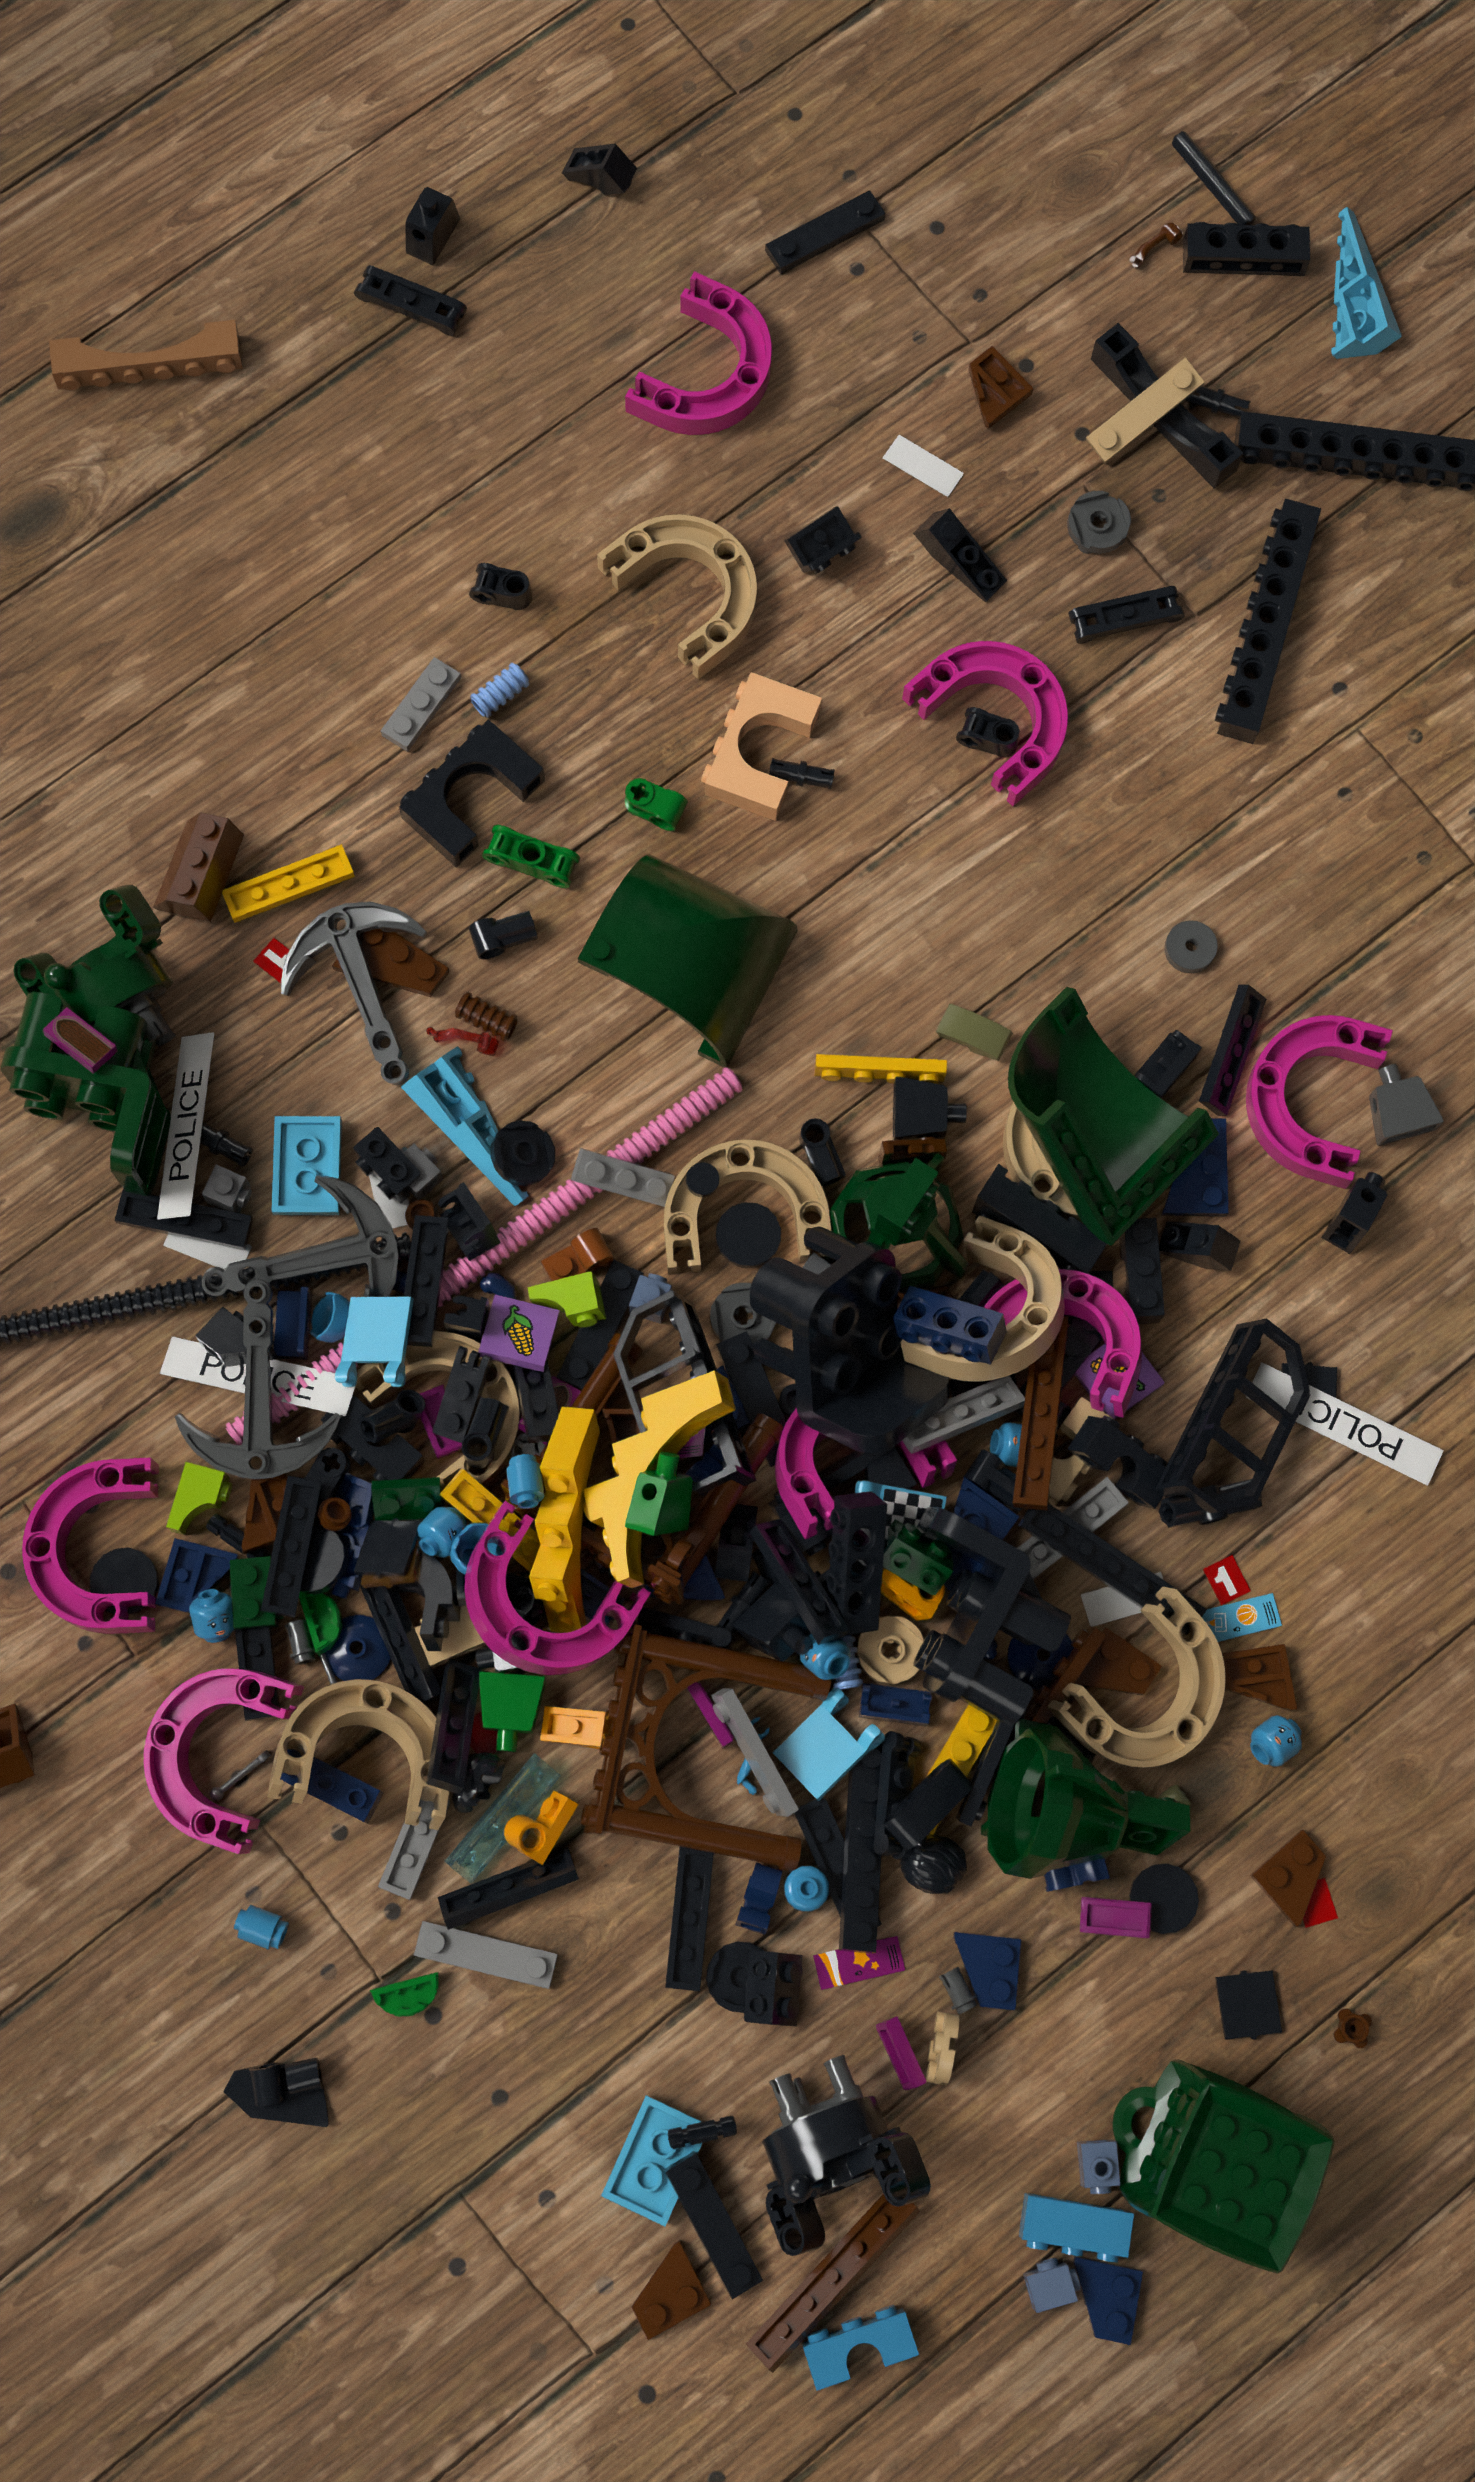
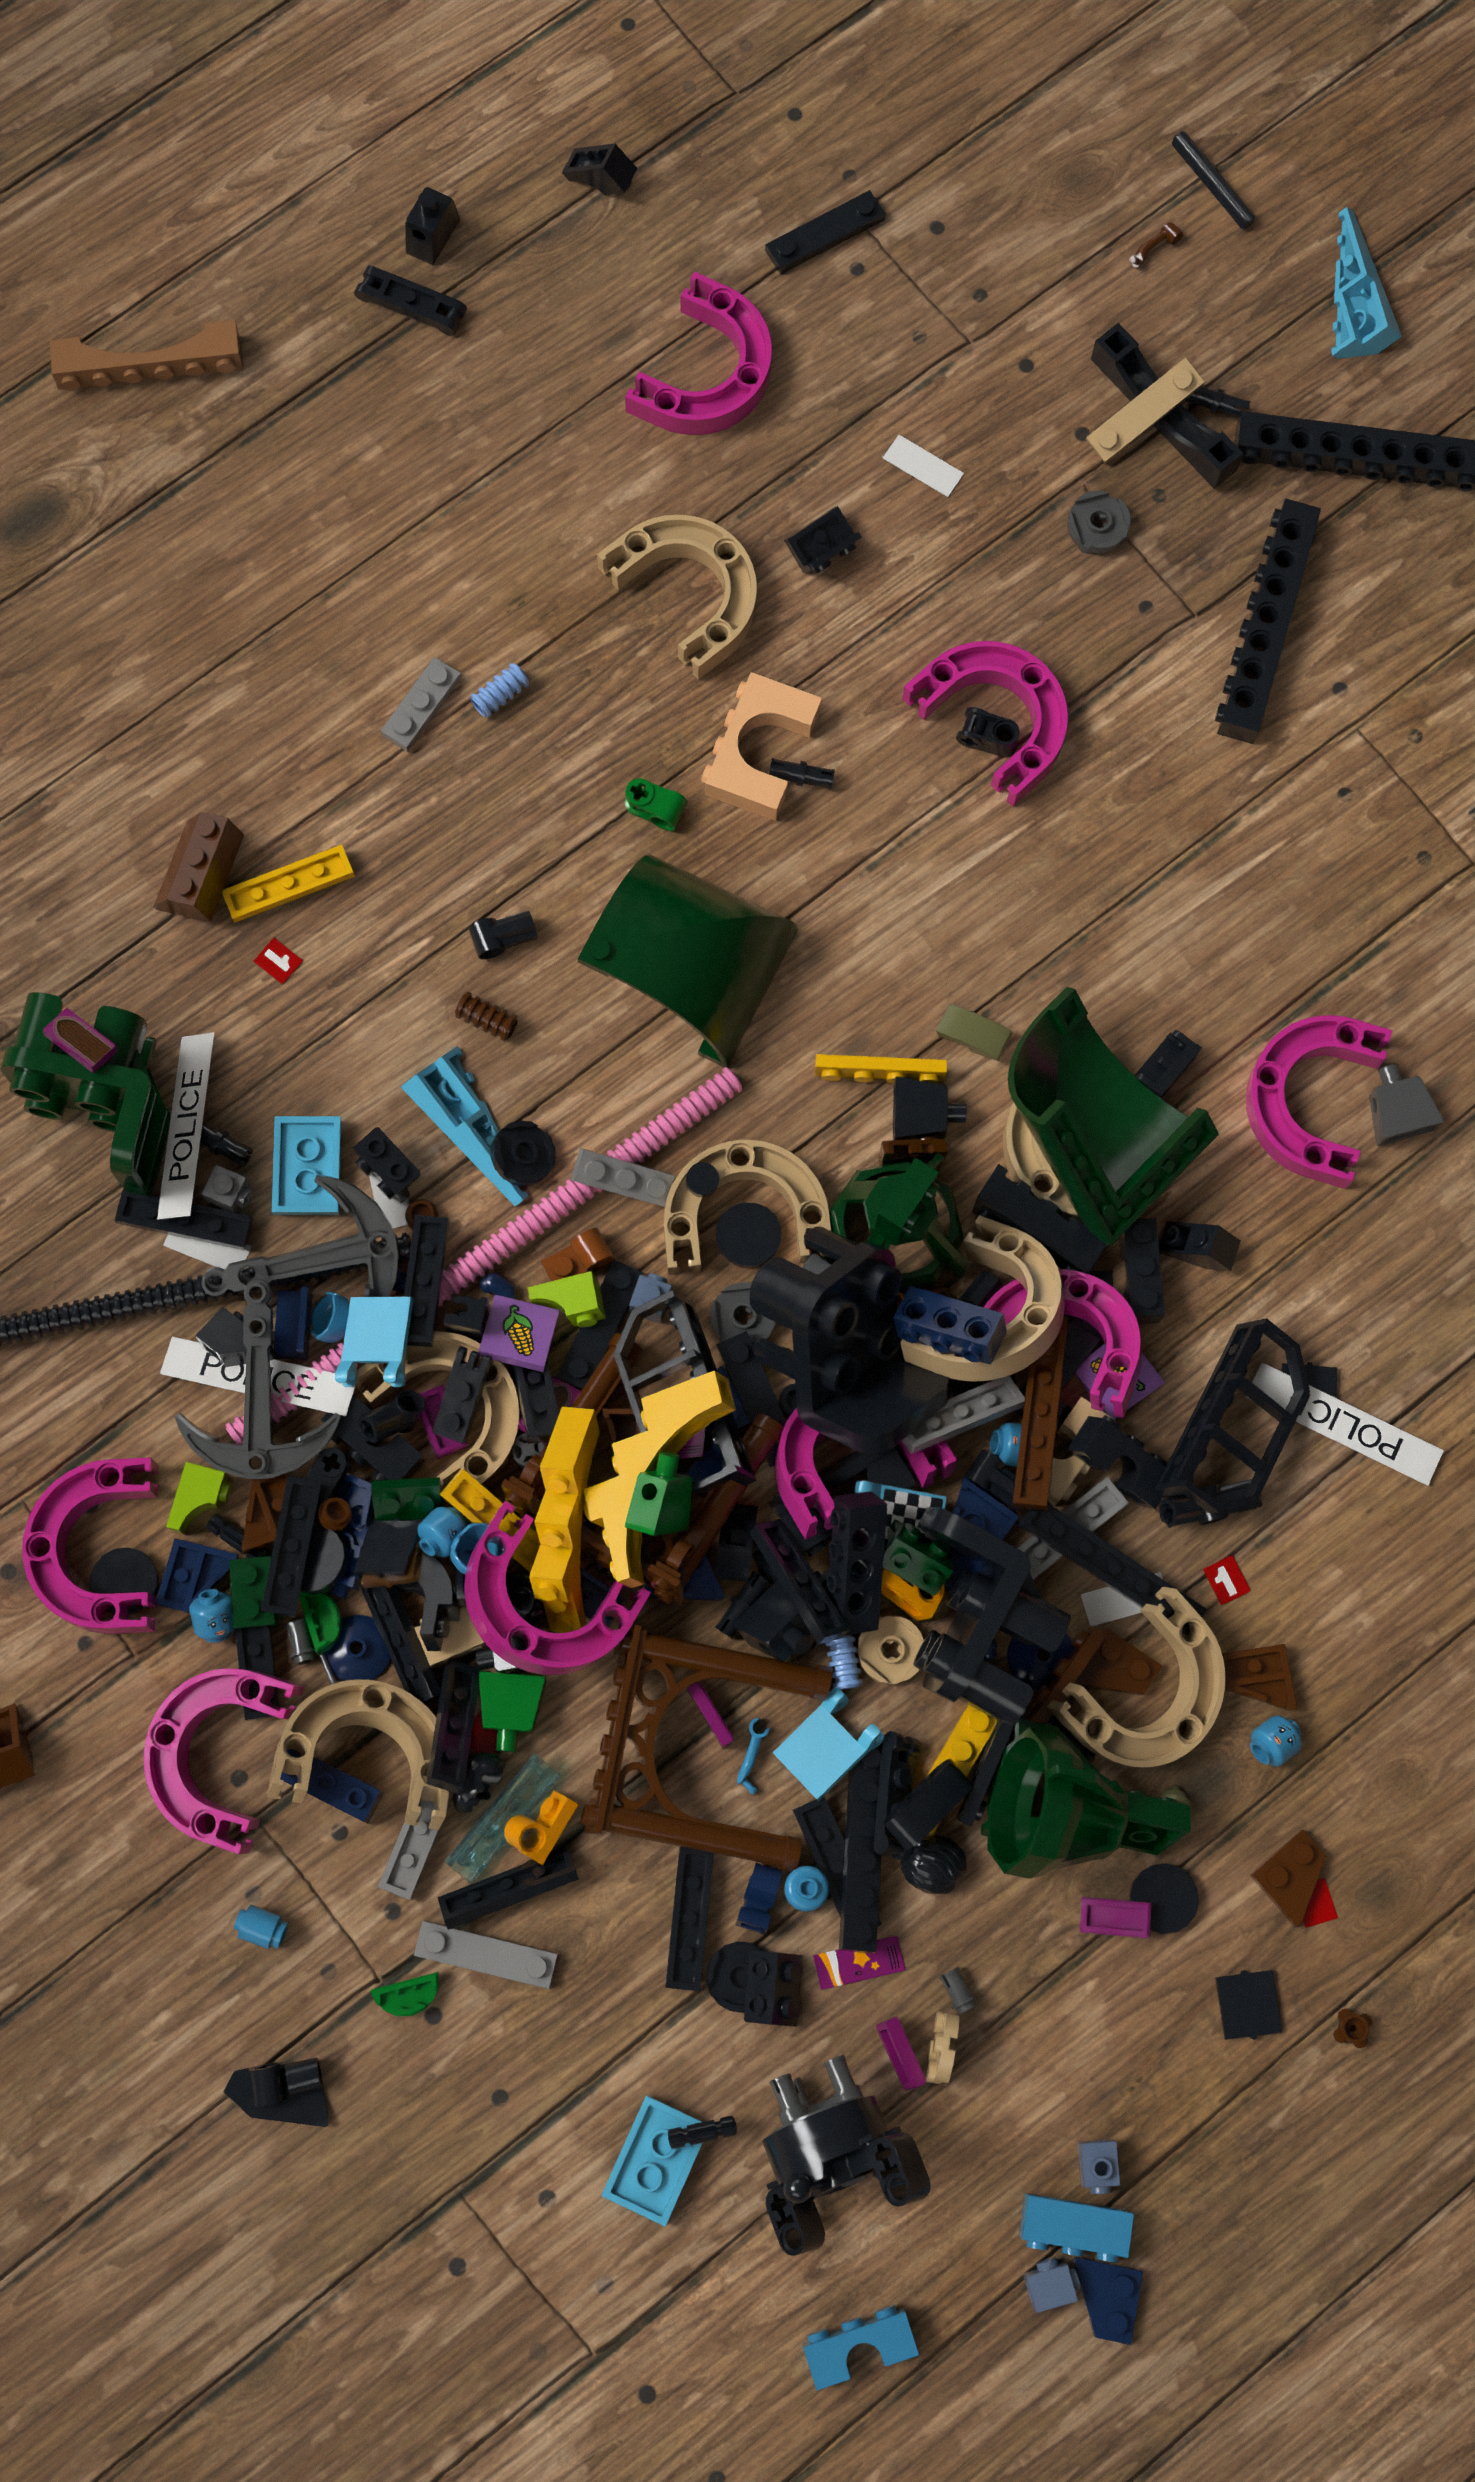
dark green piece [13,885,176,1047] -> none
flat silver hinge [210,1750,271,1801] -> none
dark grey piece [281,902,427,1085] -> none
reddish brown wing [332,928,449,997] -> none
black arch [399,719,545,868] -> none
flat silver brick [400,1144,443,1200] -> none
clear red piece [426,1027,499,1056] -> none
black hinge [438,1182,501,1261] -> none
black piece [461,1397,509,1469] -> none
black piece [469,563,532,610] -> none
green piece [482,825,580,888] -> none
dark azure brick [506,1454,544,1509] -> none
light orange plate [540,1706,611,1749] -> none
reddish brown wing [631,2240,711,2340] -> none
black plate [637,1607,732,1649] -> none
black plate [663,2151,763,2299] -> none
light grey plate [711,1688,799,1817] -> none
reddish brown plate [746,2193,921,2373] -> none
black piece [799,1118,846,1186] -> none
dark azure head [800,1634,851,1680] -> none
dark blue hinge [858,1683,932,1727] -> none
black slope [913,508,1007,602] -> none
dark blue wing [953,1932,1021,2010] -> none
reddish brown wing [968,346,1033,429] -> none
dark blue leg [1044,1859,1109,1892] -> none
black plate [1068,586,1185,644] -> none
dark green piece [1113,2059,1335,2274] -> none
dark blue wing [1161,1118,1229,1217] -> none
dark grey piece [1164,920,1218,973] -> none
black brick [1183,222,1310,276] -> none
black plate [1199,984,1267,1116] -> none
medium azure sticker [1202,1593,1282,1642] -> none
black torso [1321,1172,1388,1254] -> none

